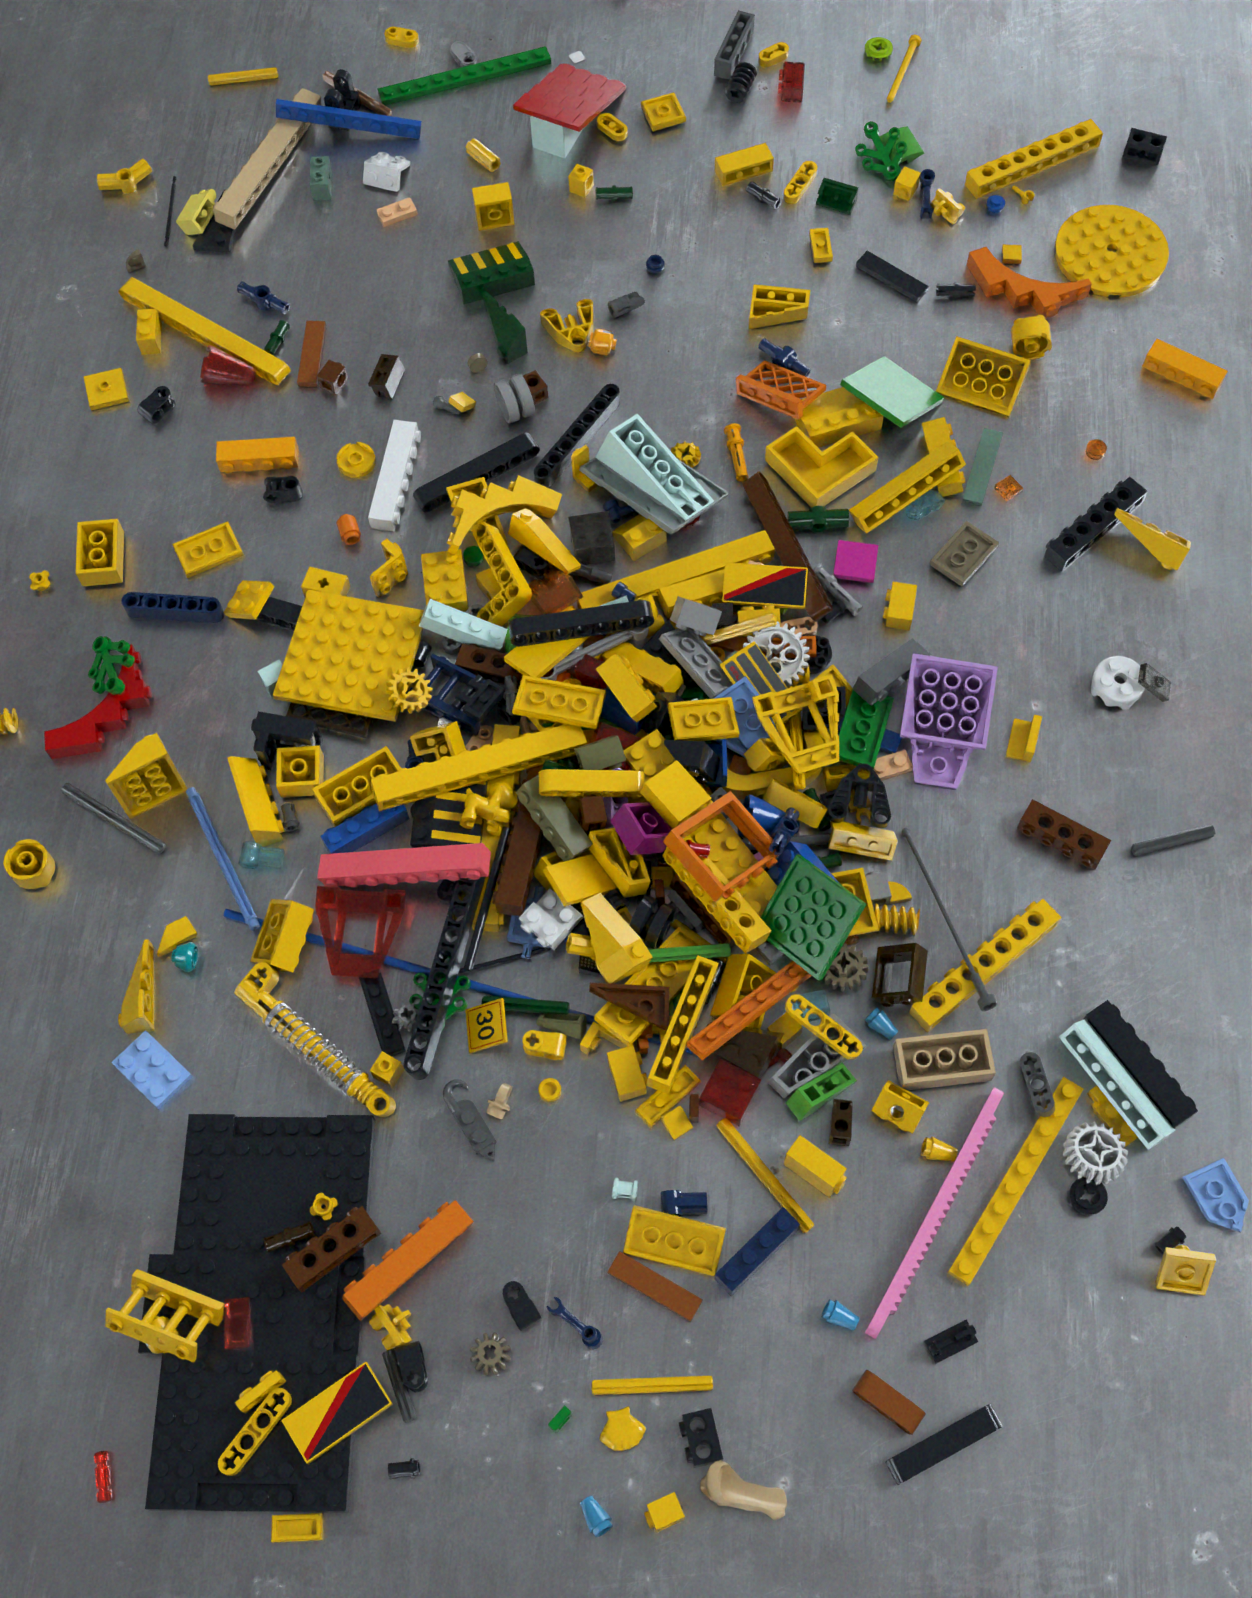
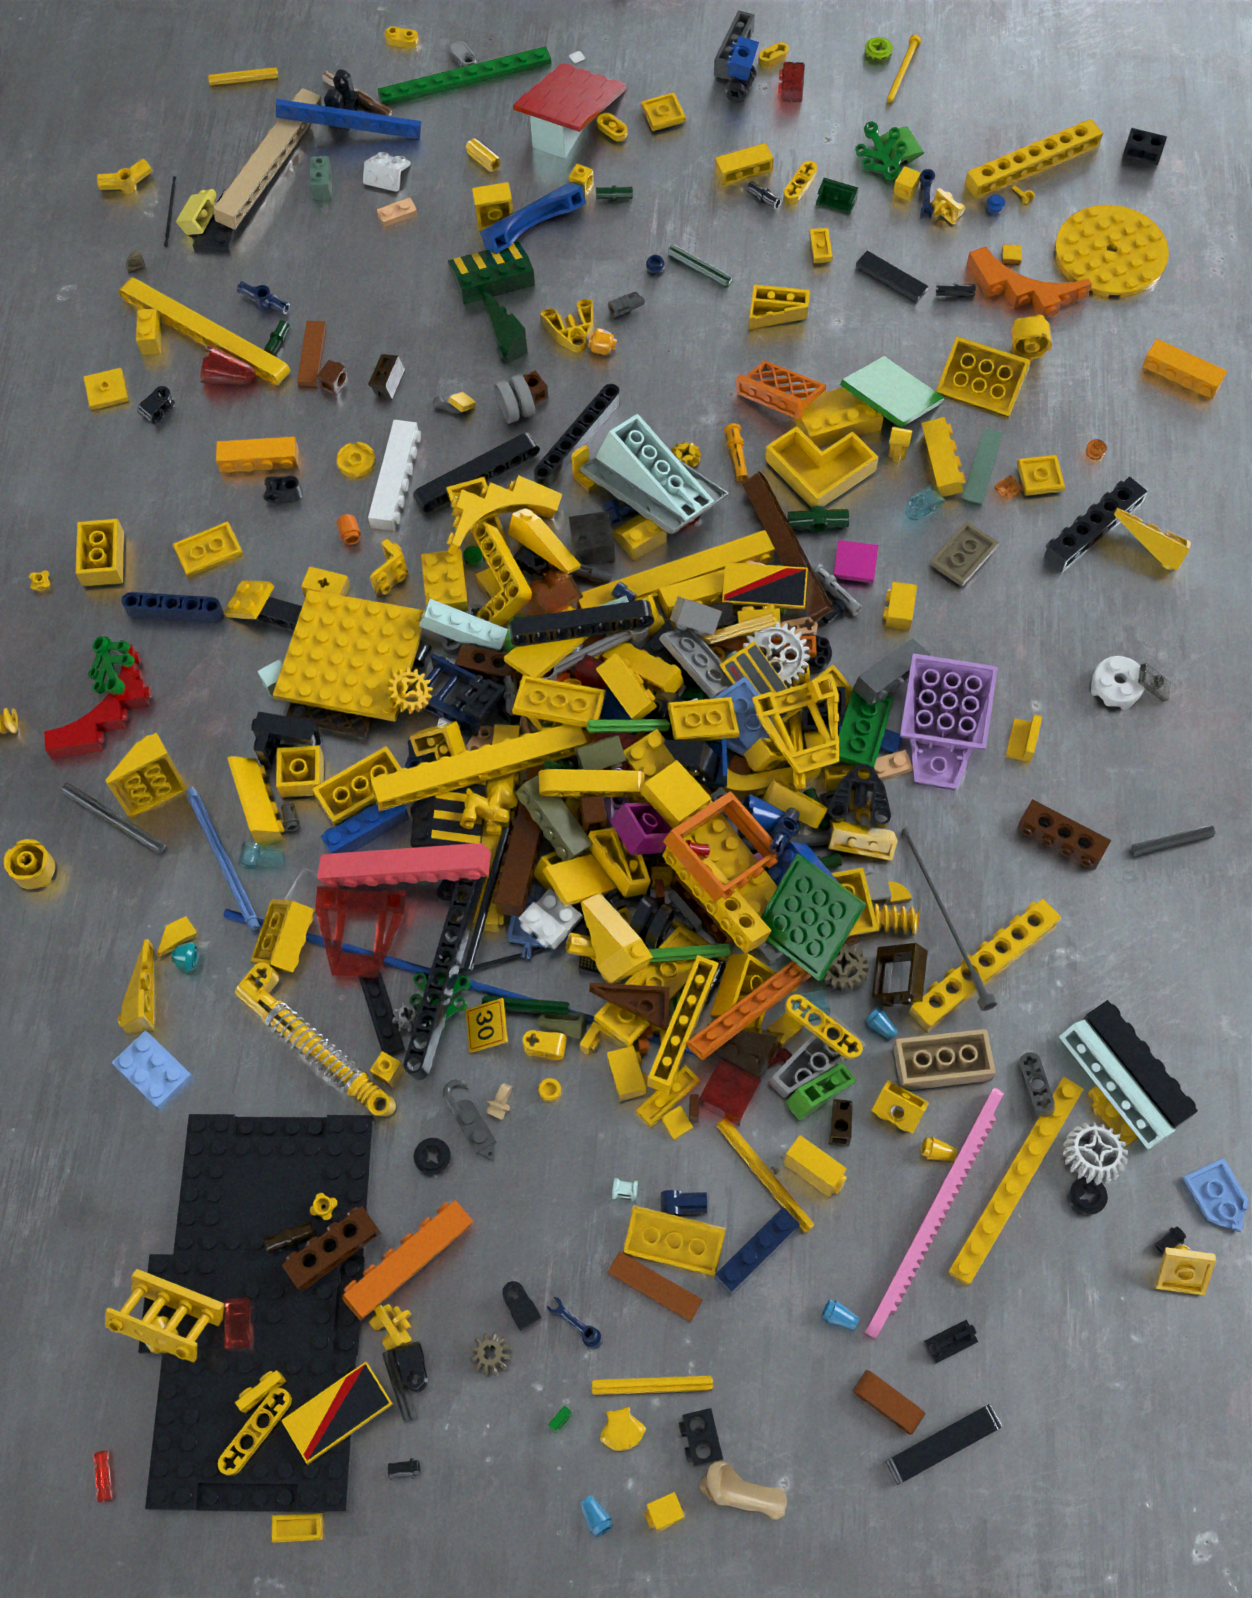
dark tan tile [467,353,488,373] -> none
dark blue pin [758,338,811,377] -> none
yellow brick [849,441,966,534] -> none
none -> black gear [413,1138,451,1175]
none -> blue arch [480,182,586,254]
none -> bright green axle [587,719,670,733]
none -> axle [668,244,732,286]
none -> blue brick [726,36,759,81]
none -> yellow piece [888,427,912,462]
none -> yellow plate [1017,454,1065,496]

